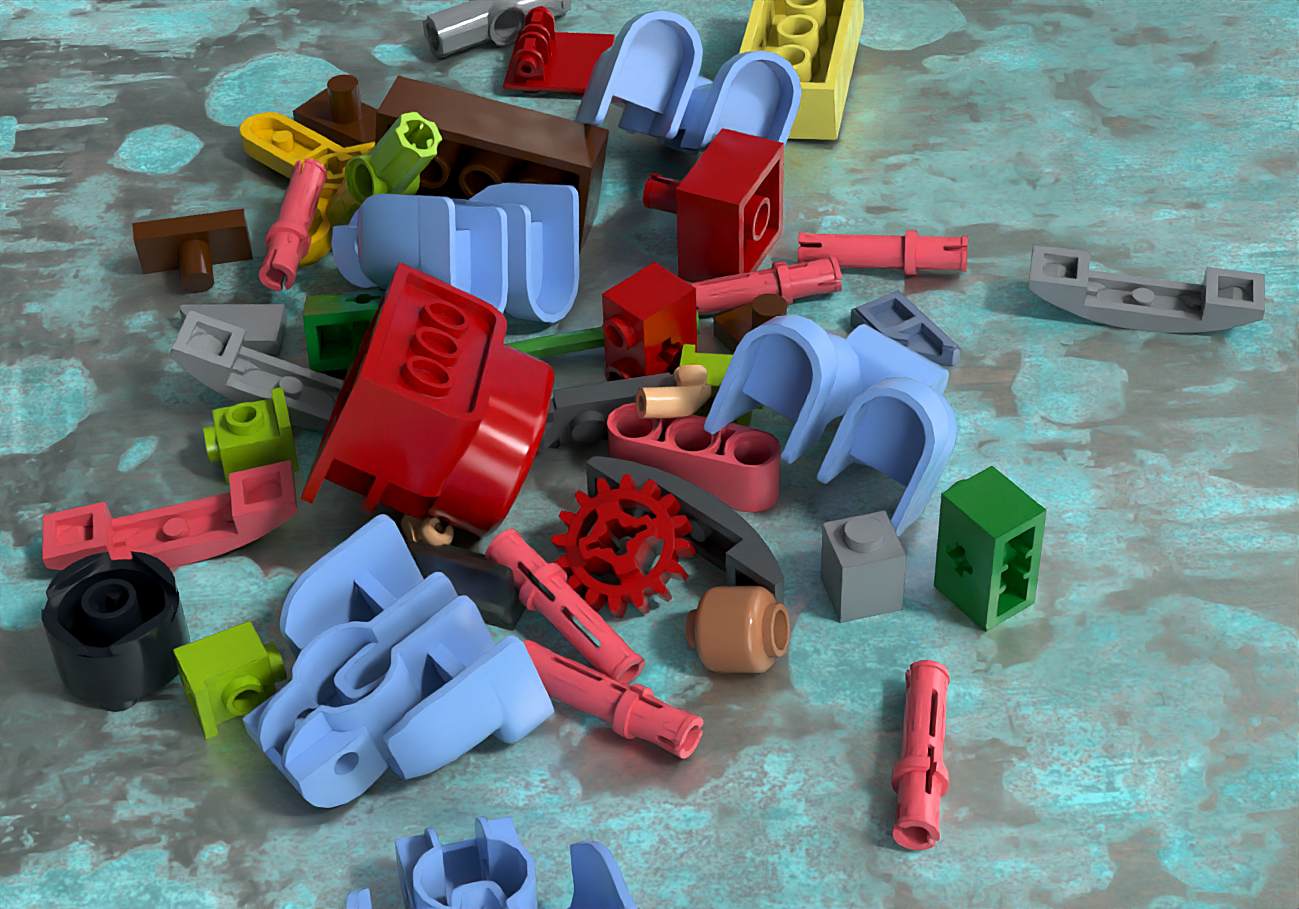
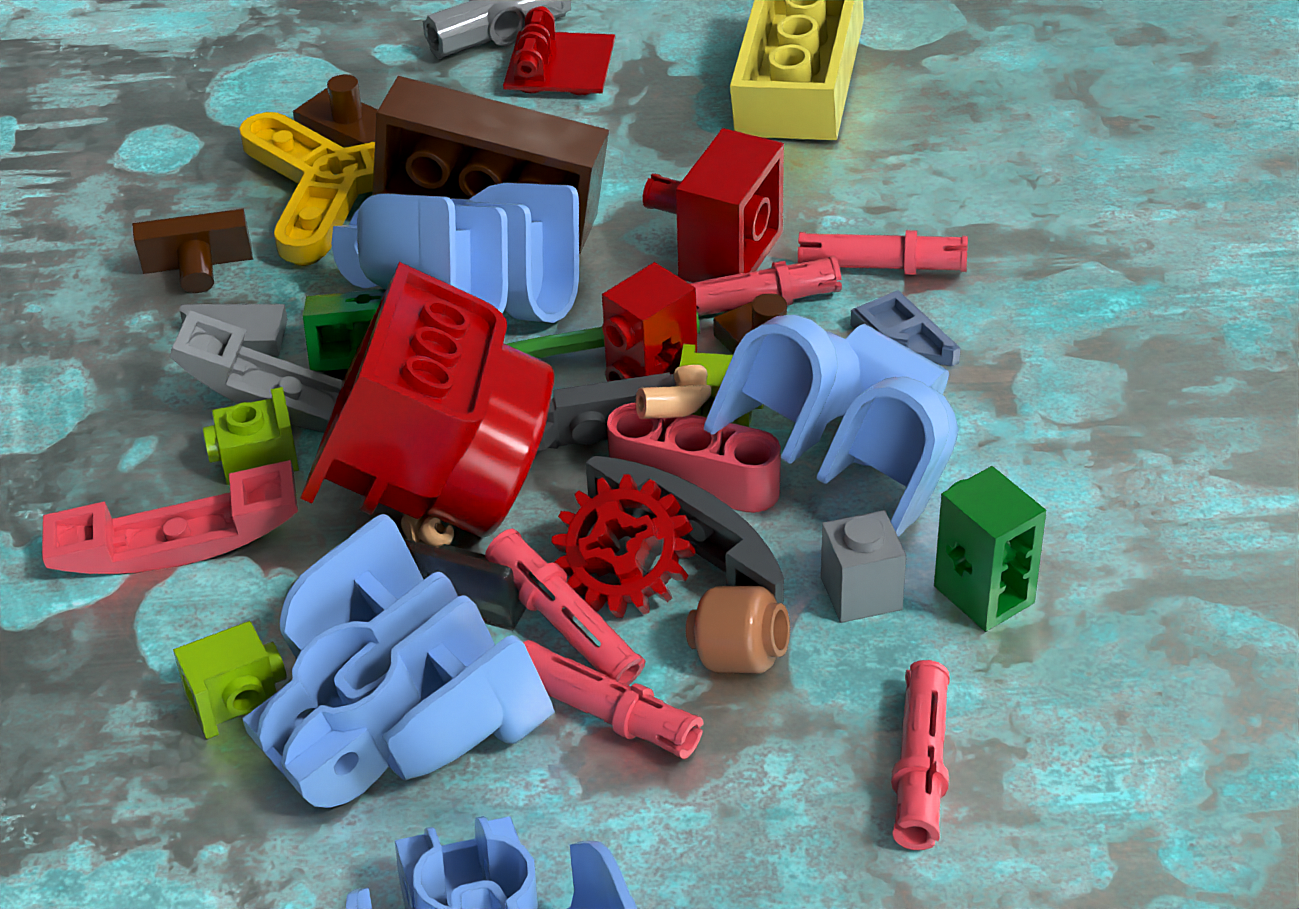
black brick [41,551,191,712] -> none
coral pin [258,159,327,291] -> none
lime piece [325,112,443,229] -> none
light blue piece [575,10,802,155] -> none
light grey slope [1028,245,1265,333] -> none

